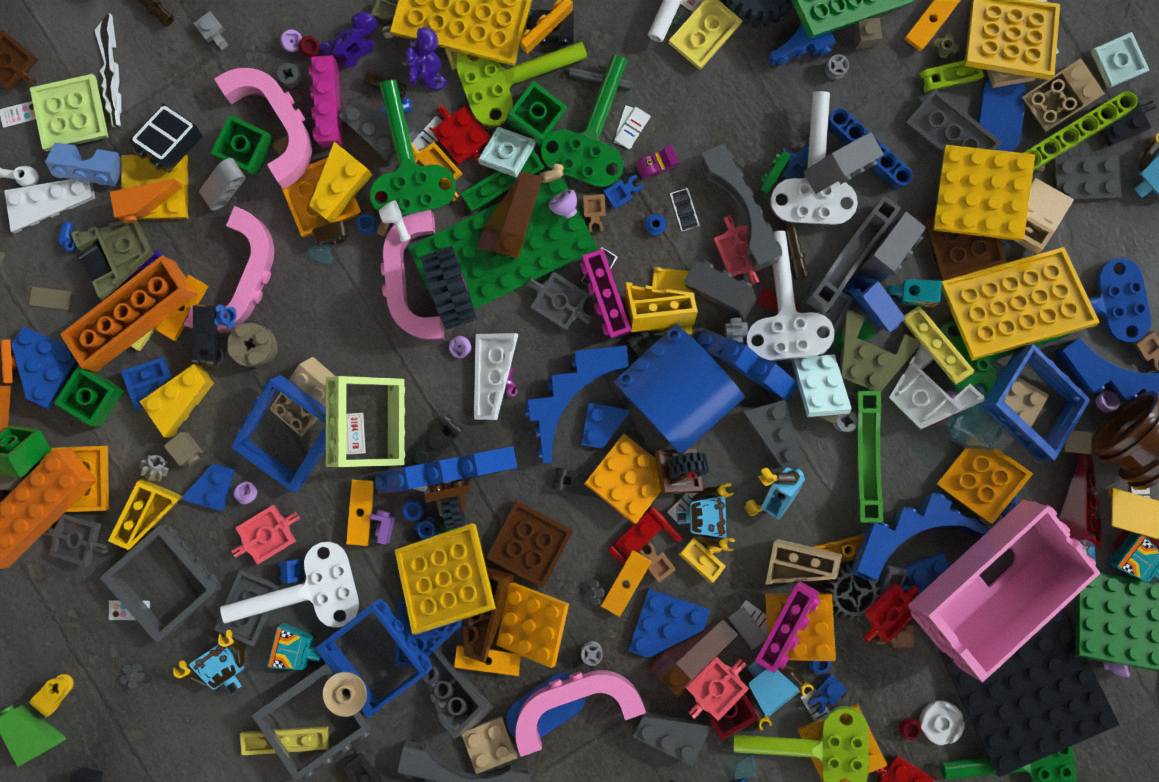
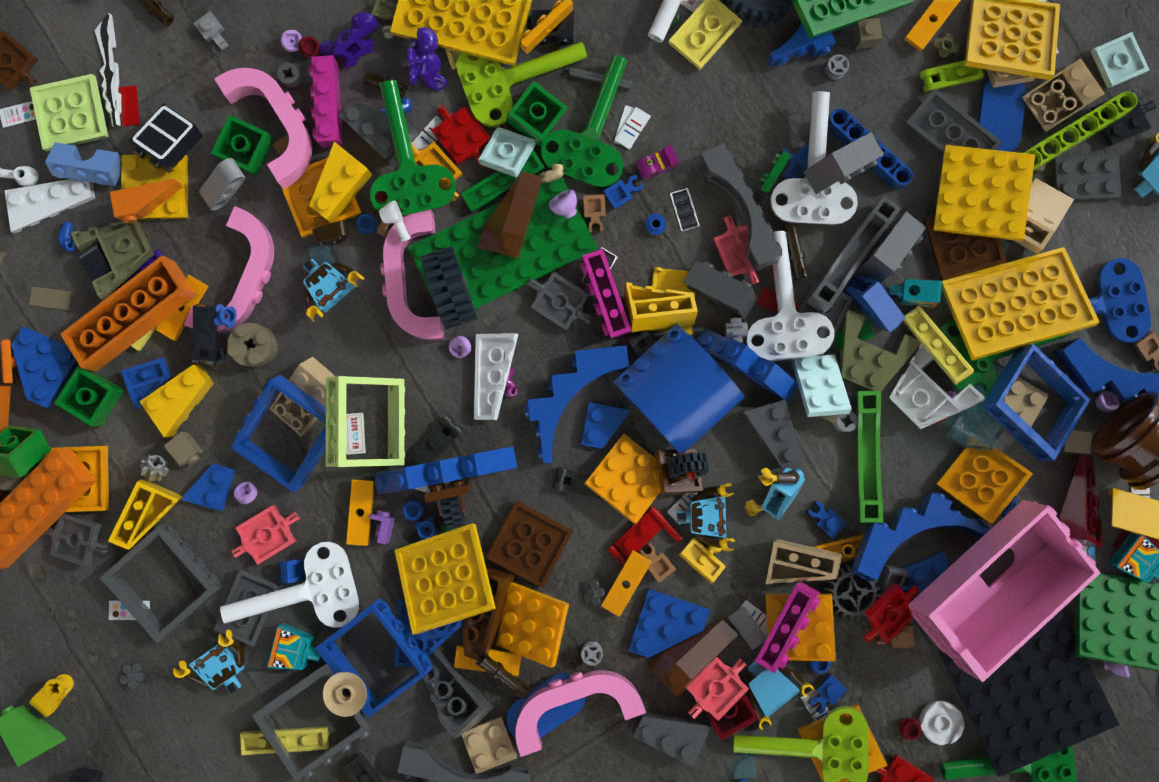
none -> red sticker [119,85,140,126]
none -> torso [303,259,364,322]
none -> dark brown pin [476,652,530,699]
none -> blue plate [807,501,847,539]

